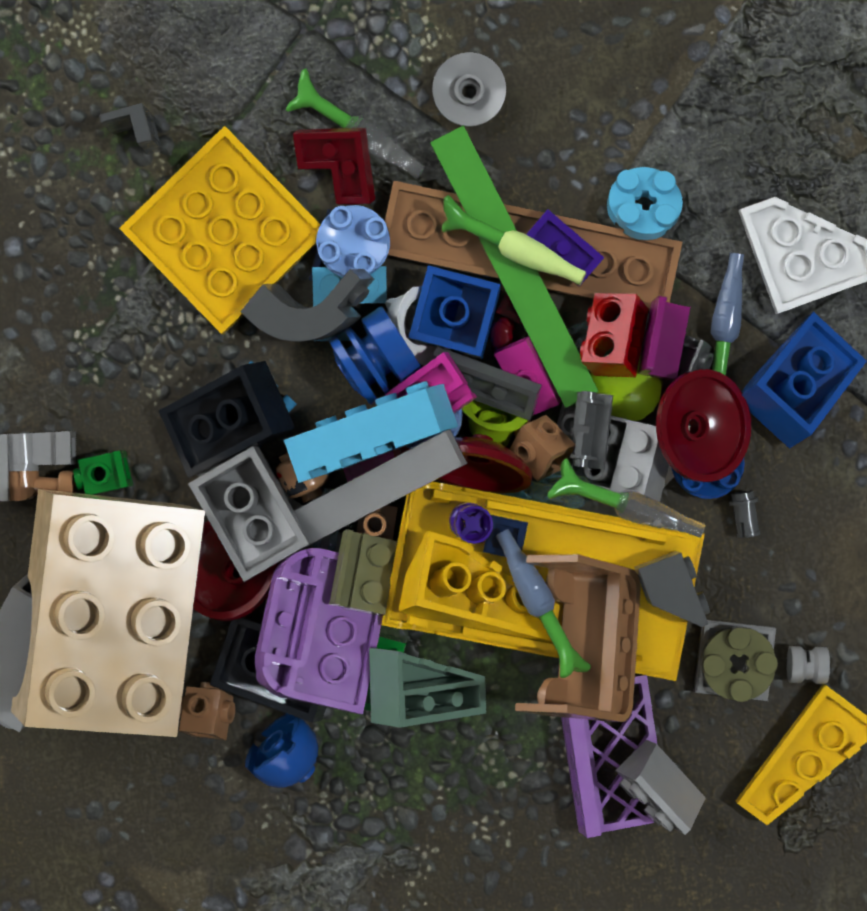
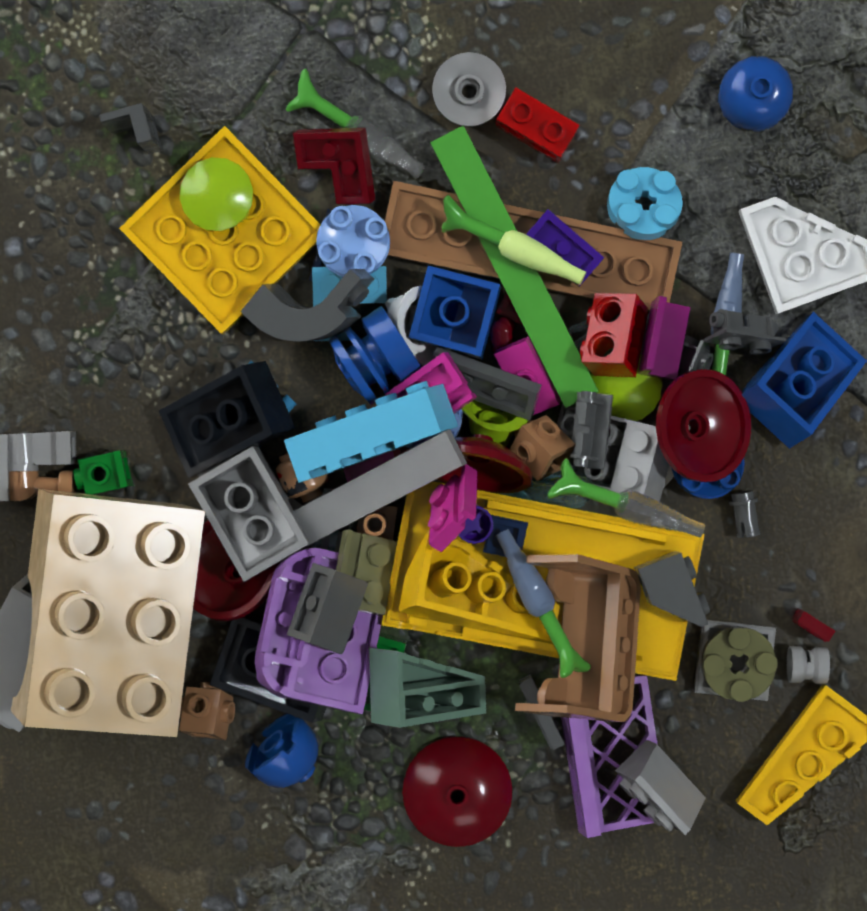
none -> lime dish [180,157,253,231]
none -> dark grey panel [287,563,368,654]
none -> dark red dish [402,736,512,847]
none -> dark pink plate [428,464,477,552]
none -> red brick [496,87,580,164]
none -> dark grey tile [518,674,565,750]
none -> dark grey hinge [703,309,786,355]
none -> blue cylinder [718,56,793,132]
none -> dark red tile [791,608,836,642]

